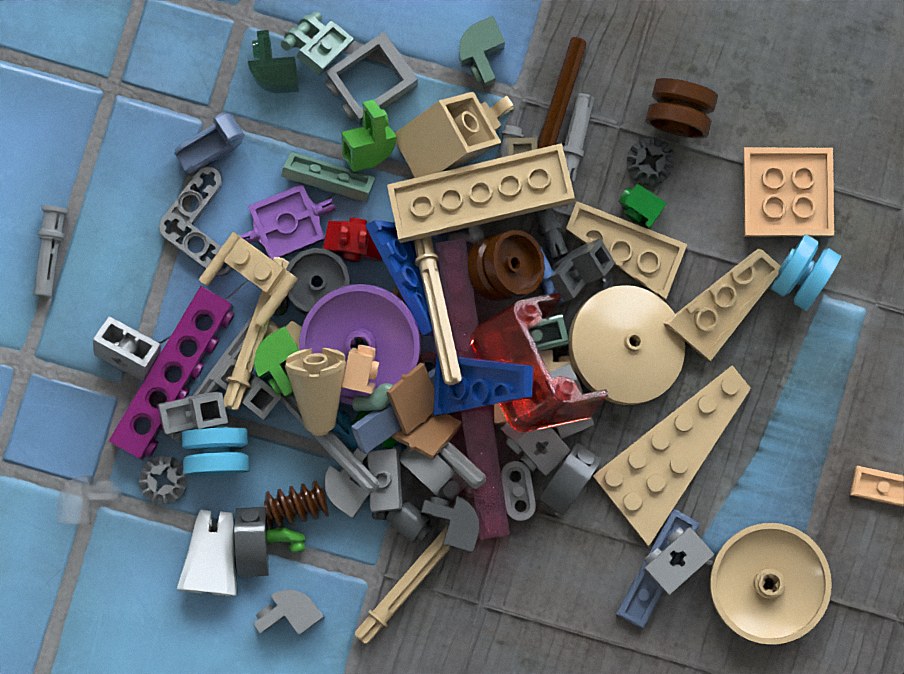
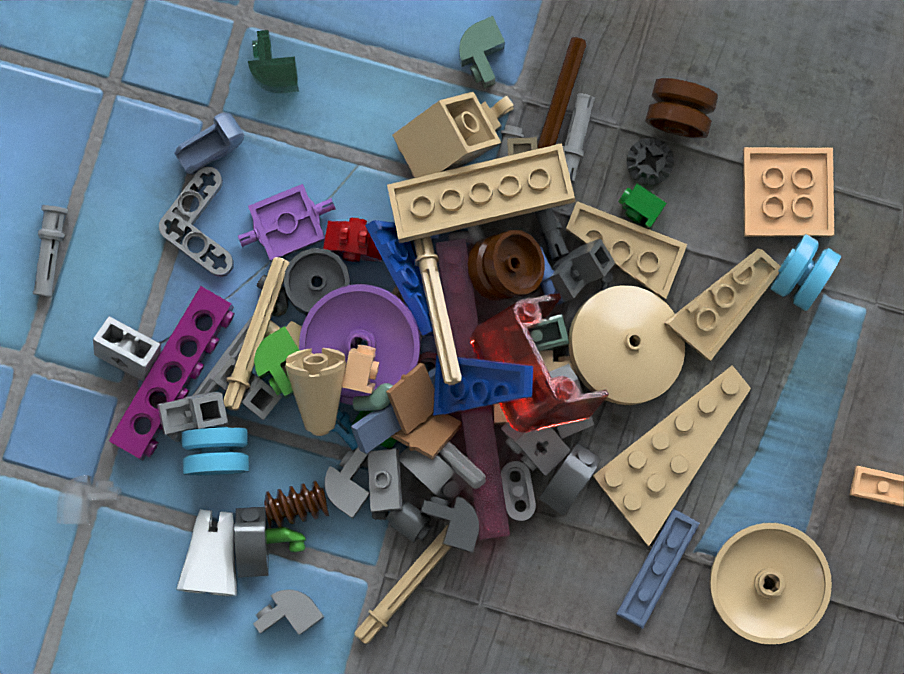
light grey gear [139,456,187,504] -> none
tan plate [198,232,298,328] -> none
light grey axle [279,393,379,494] -> none
plate [280,11,354,76] -> none
sand green plate [281,152,375,202] -> none
light grey window [325,32,418,125] -> none
bright green brick [341,99,397,172] -> none
light grey brick [643,527,714,595] -> none

